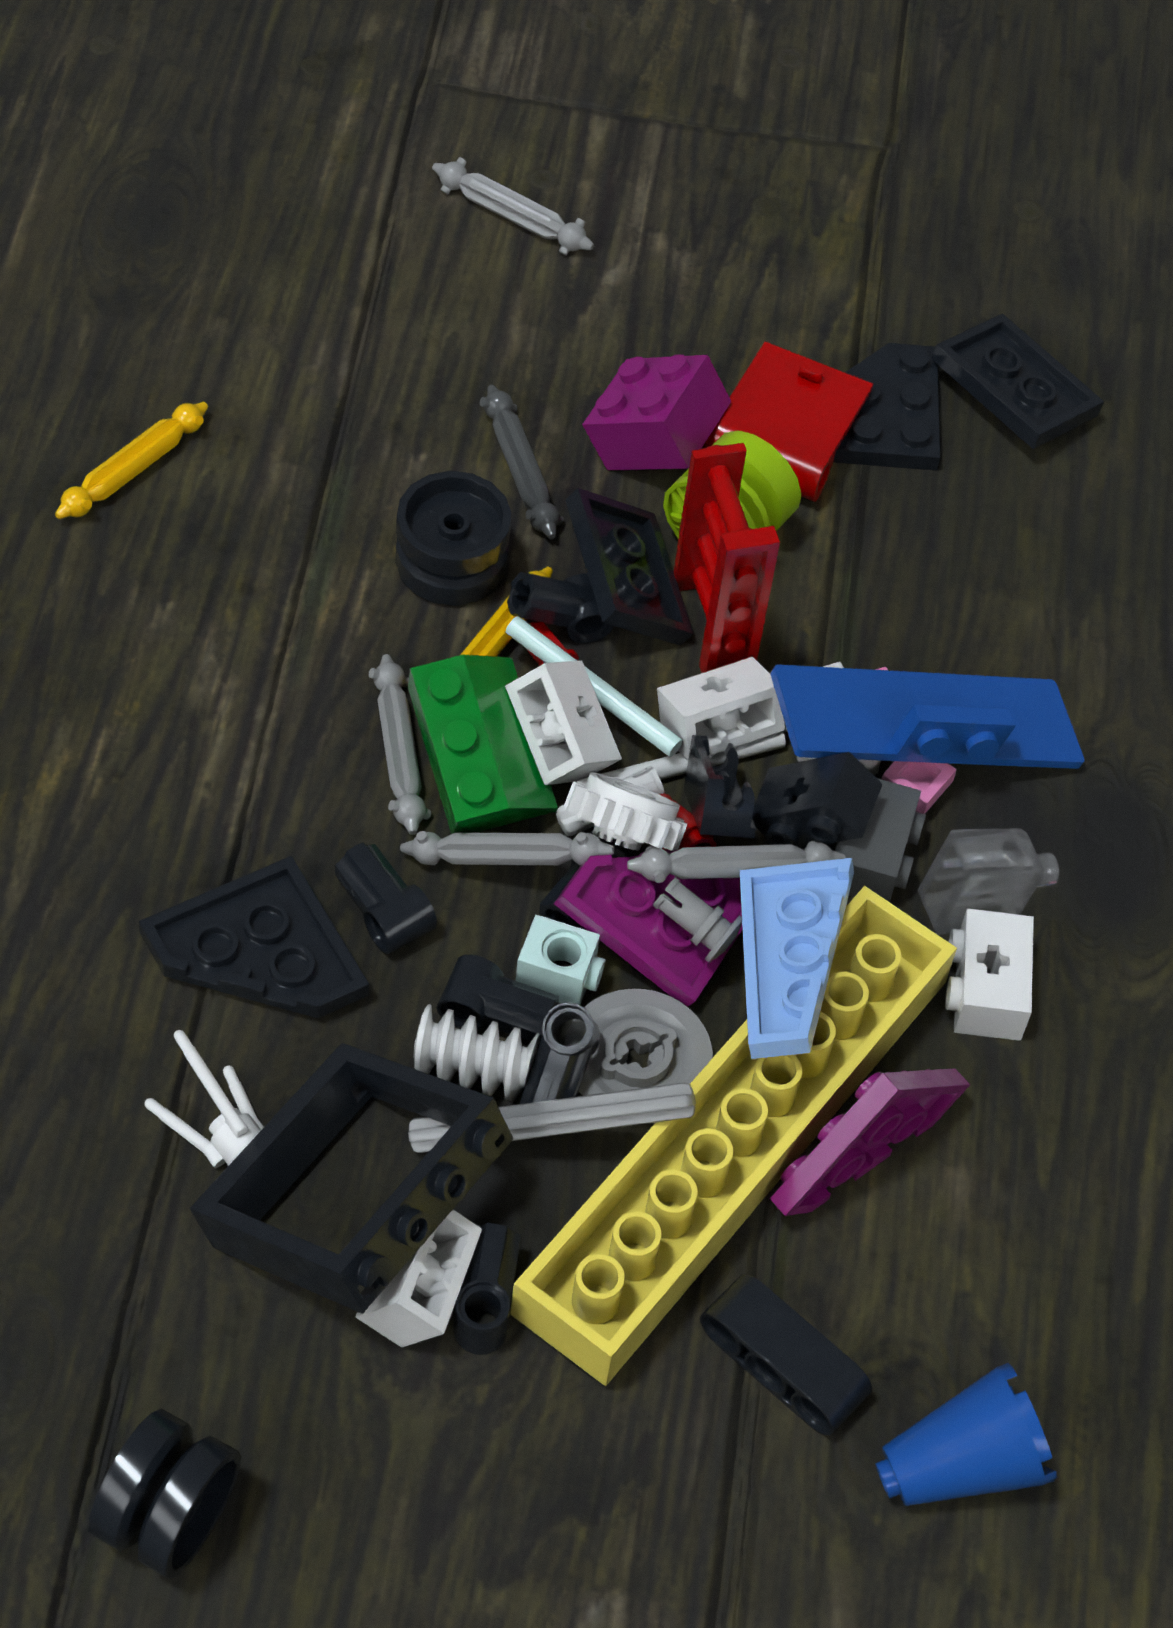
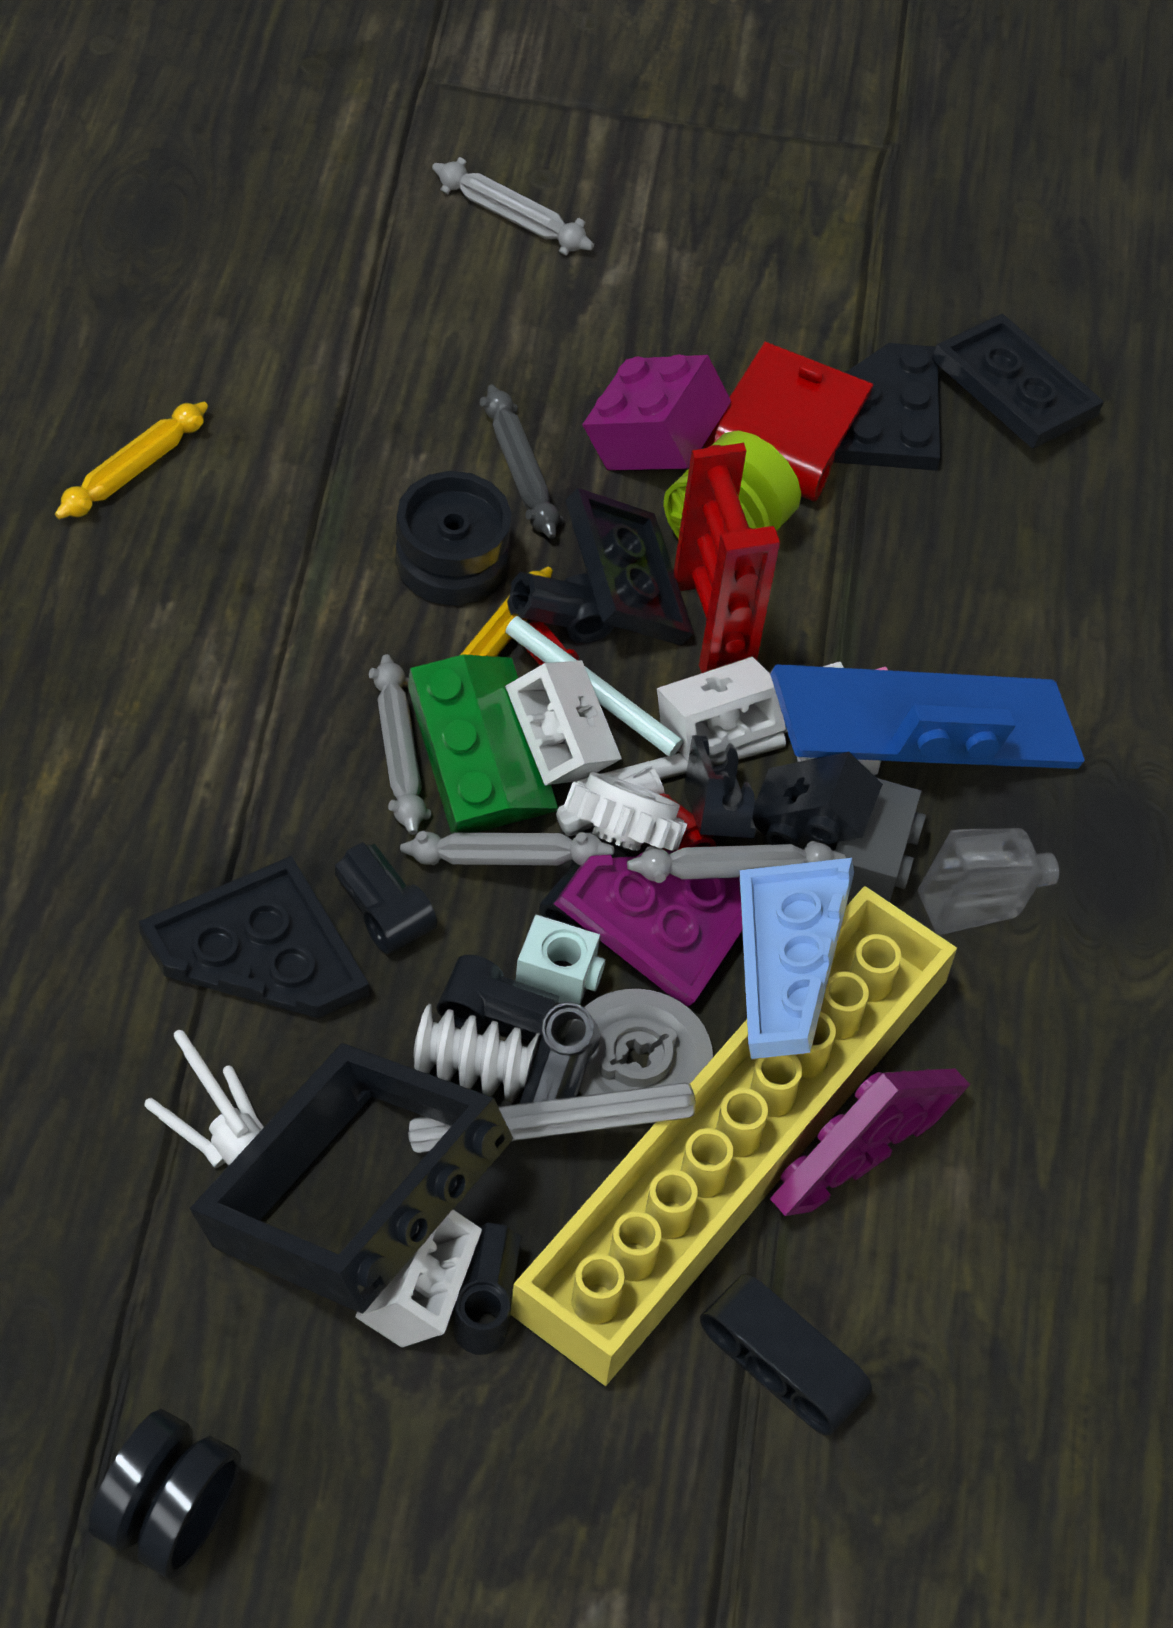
light grey pin [653,877,742,963] -> none
blue cone [875,1363,1057,1506] -> none
bright pink plate [882,761,957,814] -> none
white brick [945,908,1034,1041] -> none

